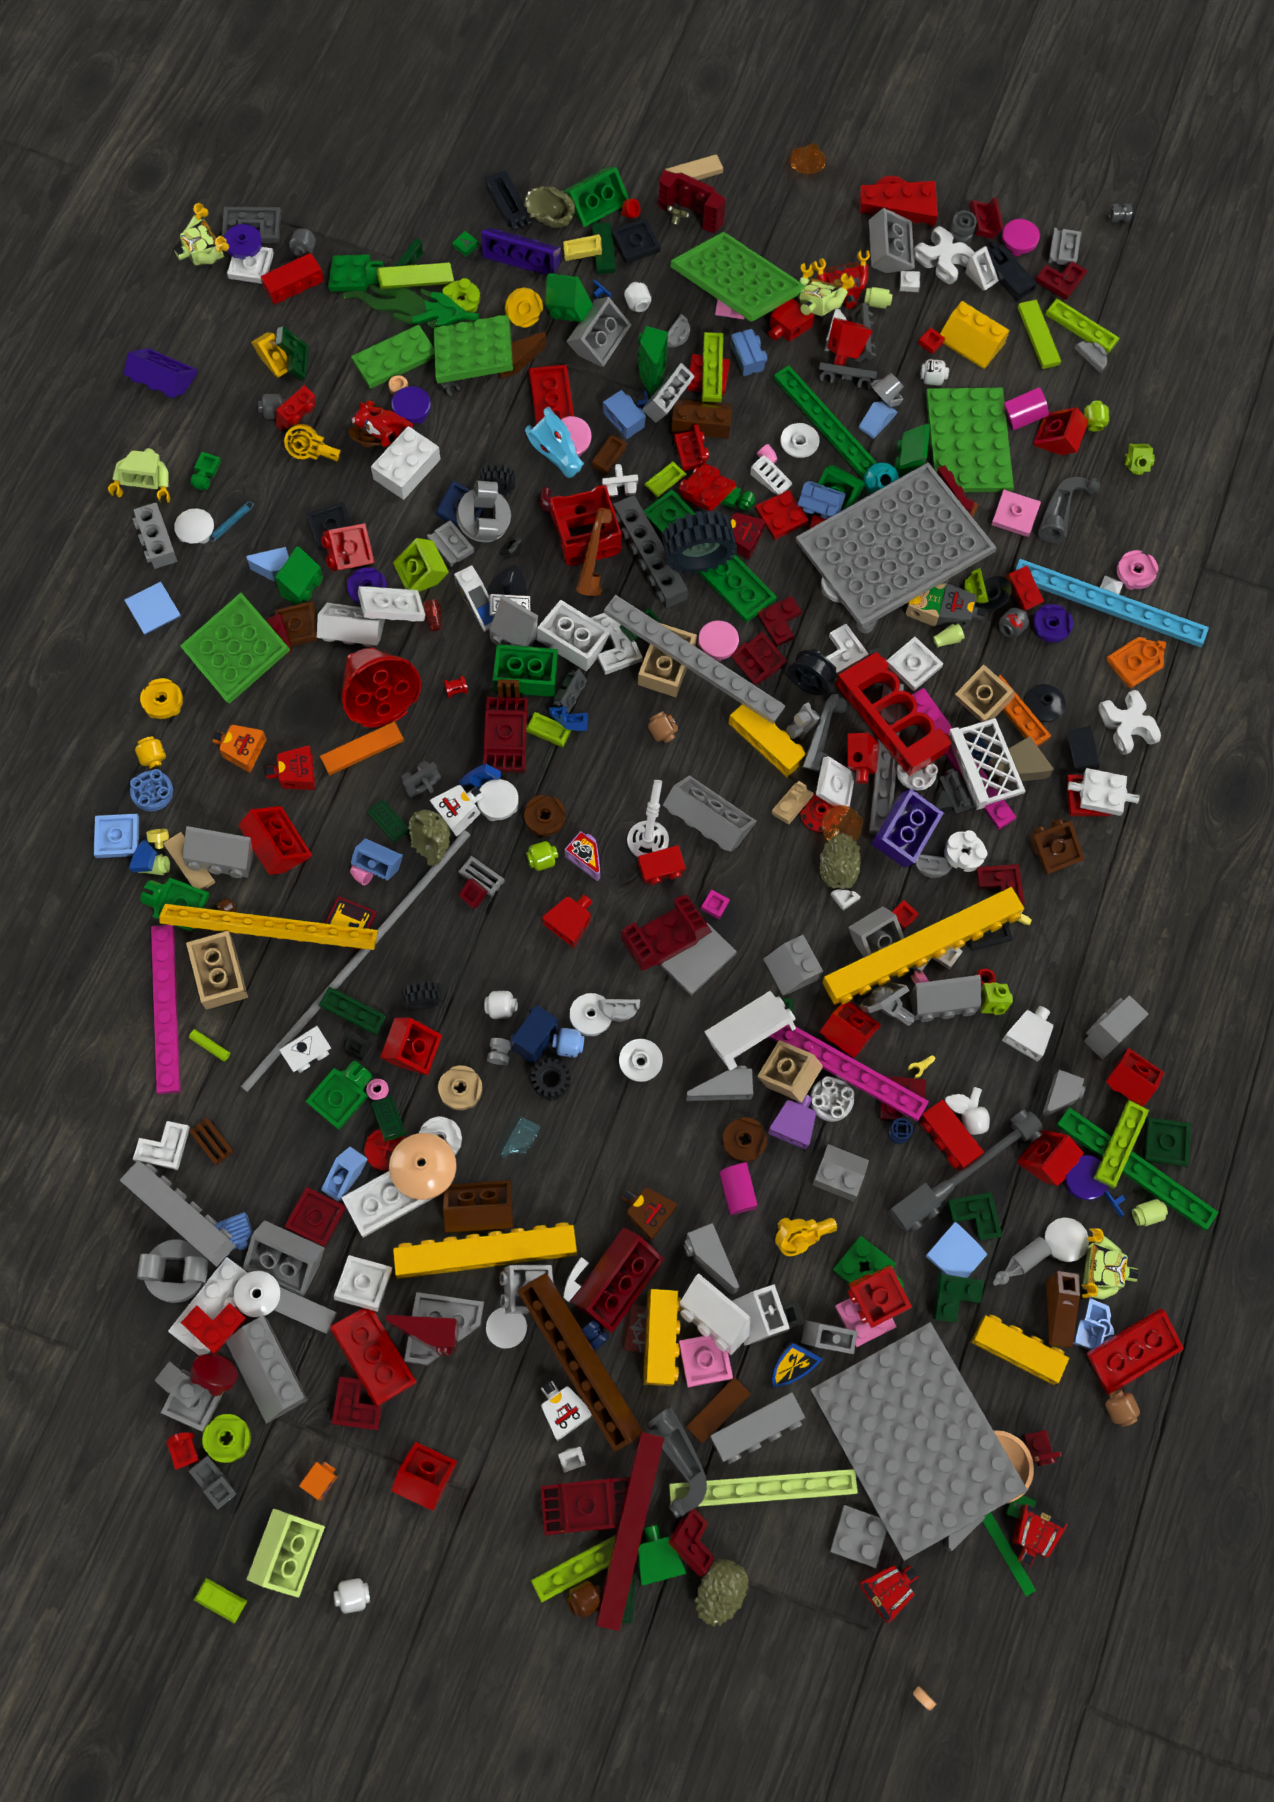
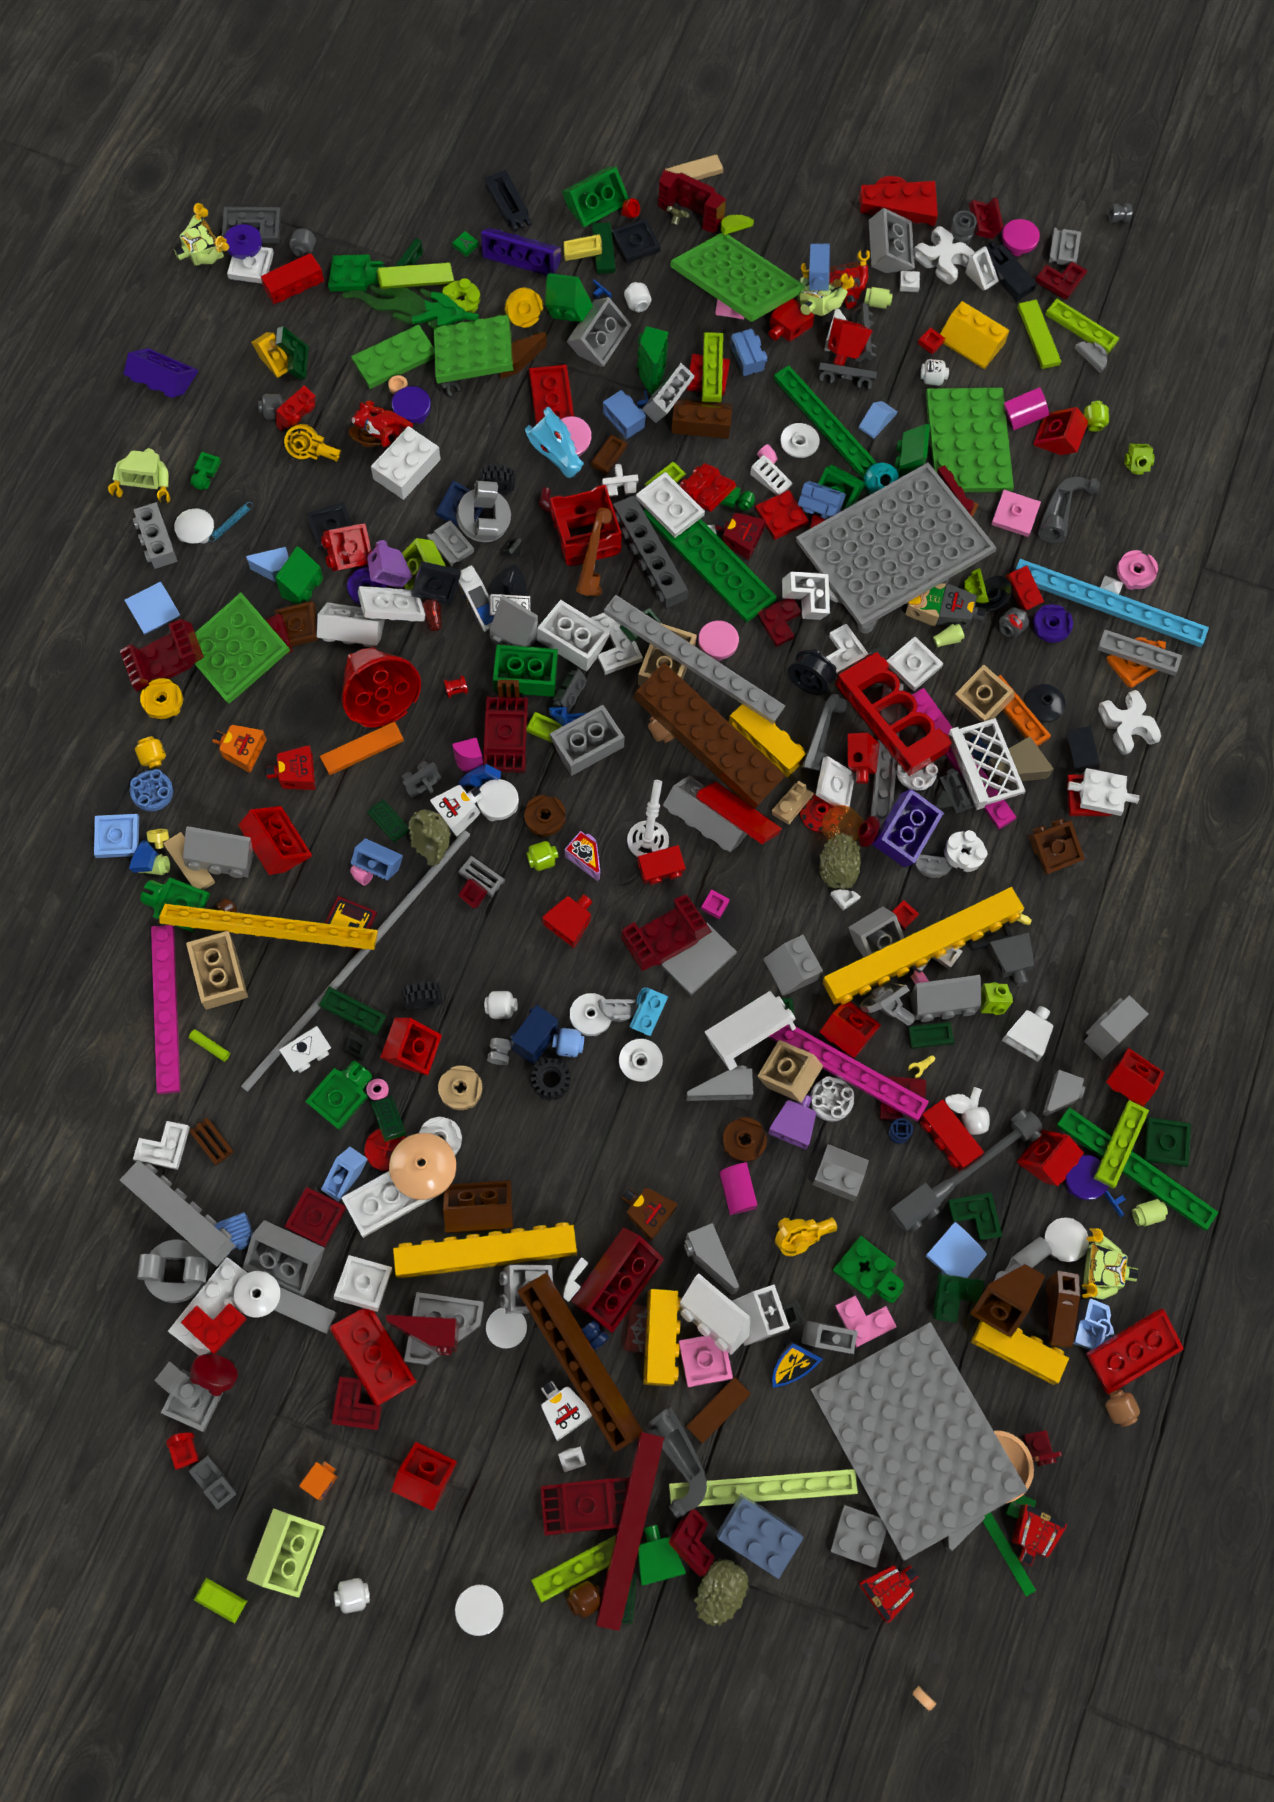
lime plate [202,1414,251,1463] -> none
light grey slope [226,1316,308,1424] -> none
clear light blue slope [501,1117,541,1157] -> none
olive piece [524,186,575,228] -> none
black wheel [662,511,737,574] -> none
light grey tile [668,314,690,347] -> none
red bracket [674,425,709,471] -> none
light grey brick [709,1392,805,1464] -> none
dark red slope [731,632,788,685] -> none
light grey hips [786,702,820,741] -> none
clear orange dish [790,143,827,175] -> none
red plate [847,1265,912,1328] -> none
light grey piece [871,373,904,407] -> none
red plate [975,968,996,987] -> none
dark red plate [976,864,1025,906] -> none
none -> dark red plate [120,619,204,692]
none -> medium lavender torso [367,540,413,589]
none -> black plate [411,561,461,605]
none -> dark pink brick [452,738,483,773]
none -> white tile [455,1585,503,1636]
none -> light grey slope [550,705,625,776]
none -> medium azure plate [629,987,668,1036]
none -> reddish brown brick [633,663,785,809]
none -> white plate [636,472,705,538]
none -> red tile [696,782,782,844]
none -> sand blue brick [716,1493,804,1579]
none -> lime tile [721,215,754,235]
none -> white brick [782,572,830,620]
none -> medium blue slope [809,244,830,290]
none -> dark red piece [858,816,880,847]
none -> dark green tile [907,1022,954,1049]
none -> reddish brown slope [970,1264,1045,1338]
none -> dark grey torso [986,933,1034,986]
none -> light grey plate [1097,630,1182,676]

